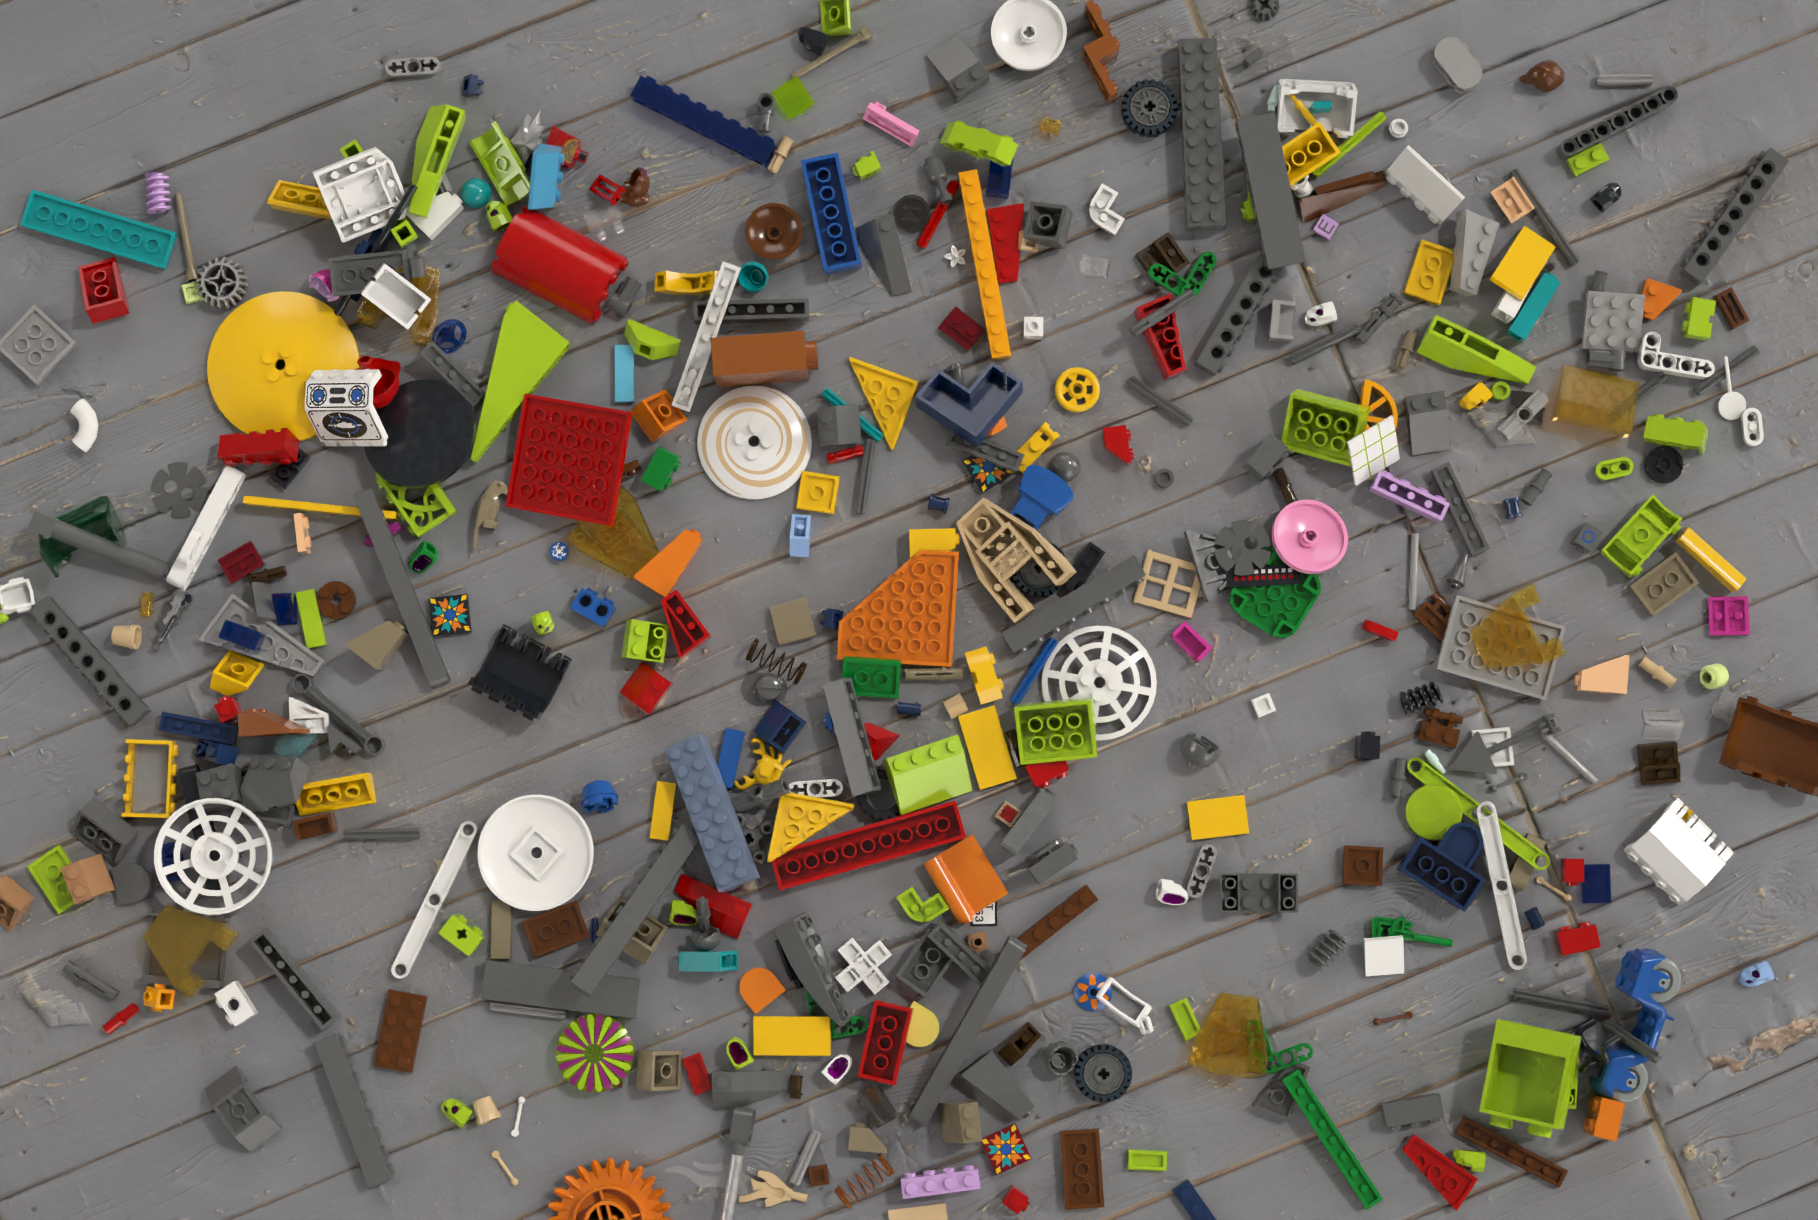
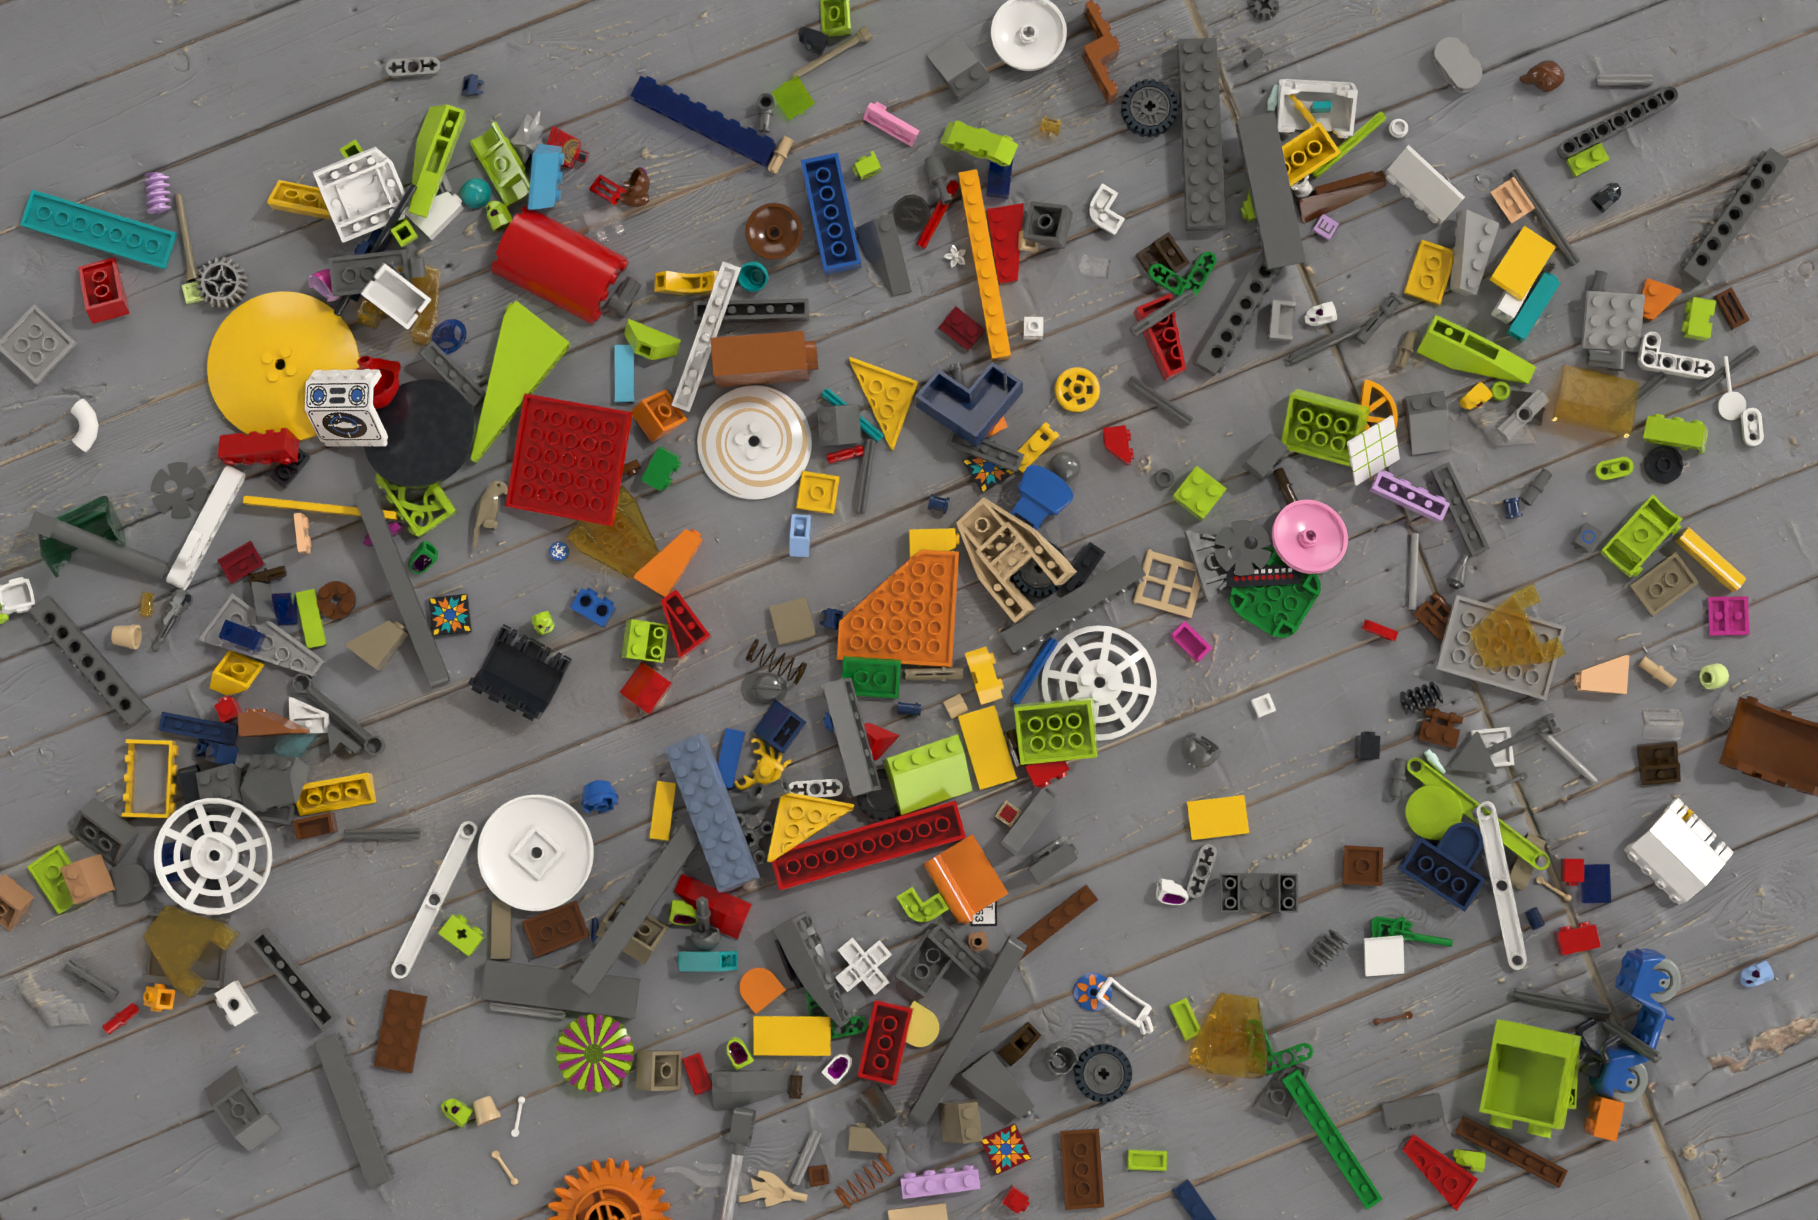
none -> lime brick [1172,466,1227,521]

